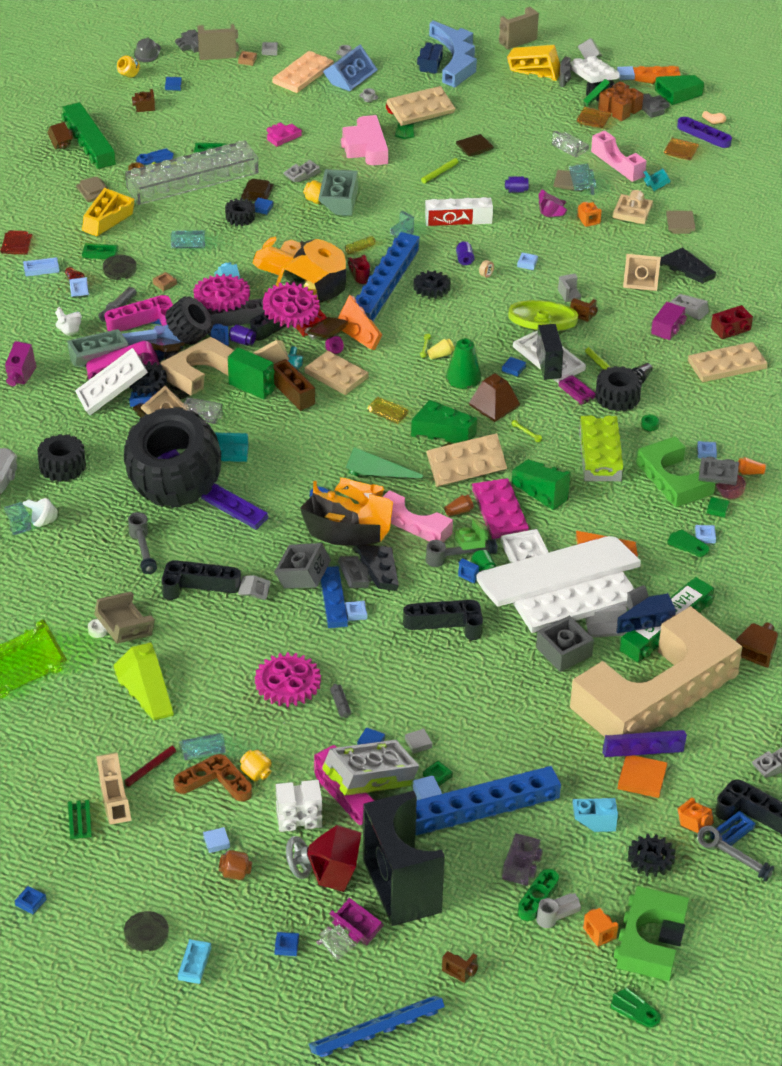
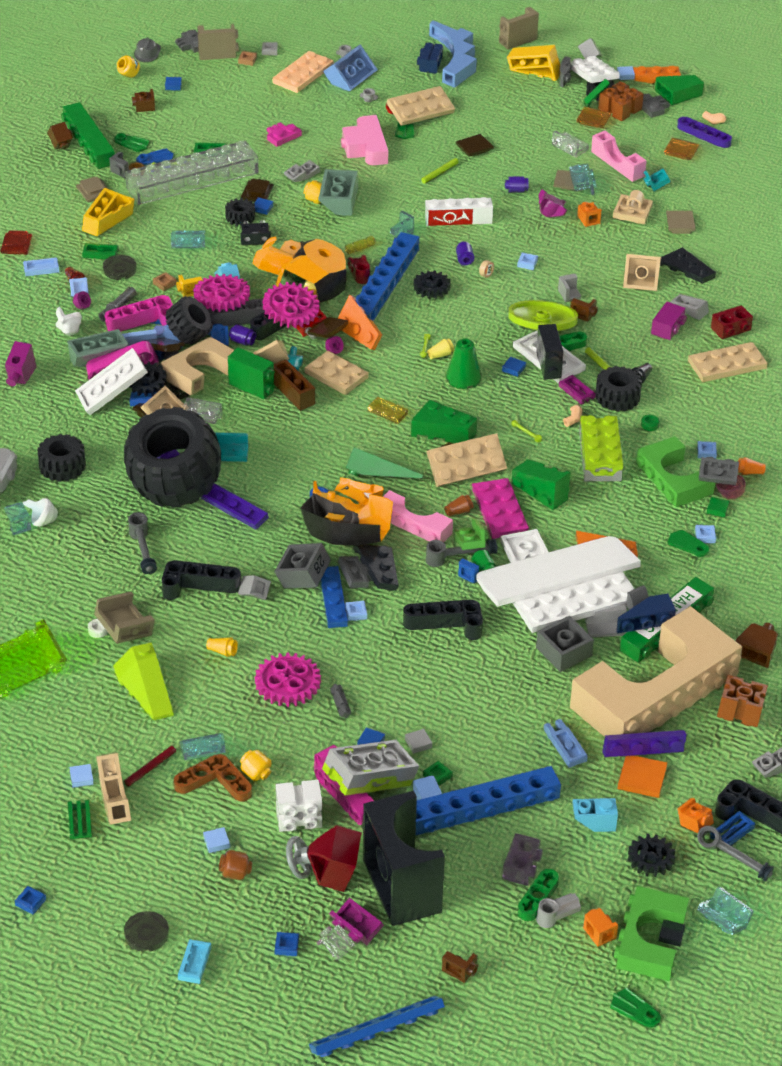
reddish brown slope [469,373,520,422] -> none
none -> light blue tile [69,764,94,788]
none -> magenta tile [73,291,91,310]
none -> dark grey bracket [109,151,129,178]
none -> green piece [114,133,149,153]
none -> yellow bracket [176,275,203,297]
none -> yellow cone [206,637,238,657]
none -> black piece [240,220,271,245]
none -> medium blue hinge [544,719,588,768]
none -> green beam [559,331,588,351]
none -> light nougat arm [563,405,583,427]
none -> clear light blue bracket [697,887,754,935]
none -> dark orange brick [717,675,768,727]

